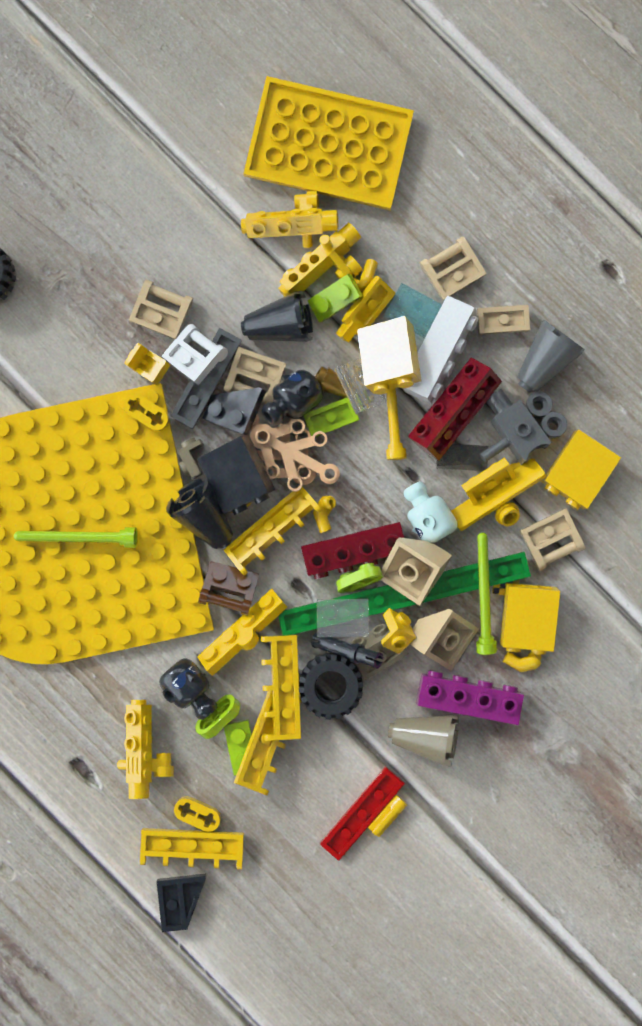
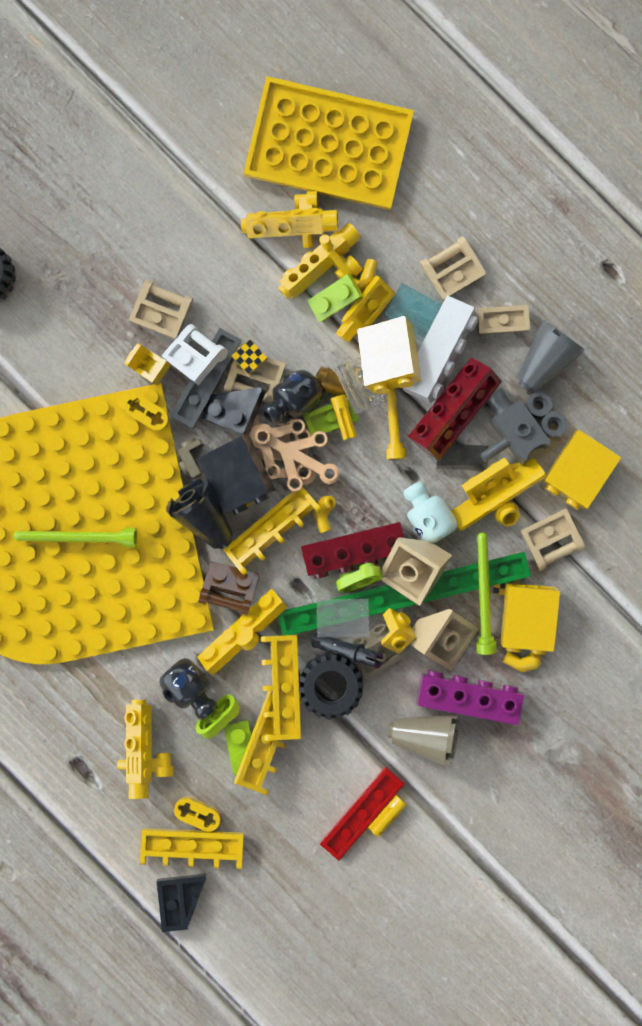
black cone [241,291,313,342] -> none
none -> tile [231,339,268,375]
none -> yellow piece [331,394,357,440]

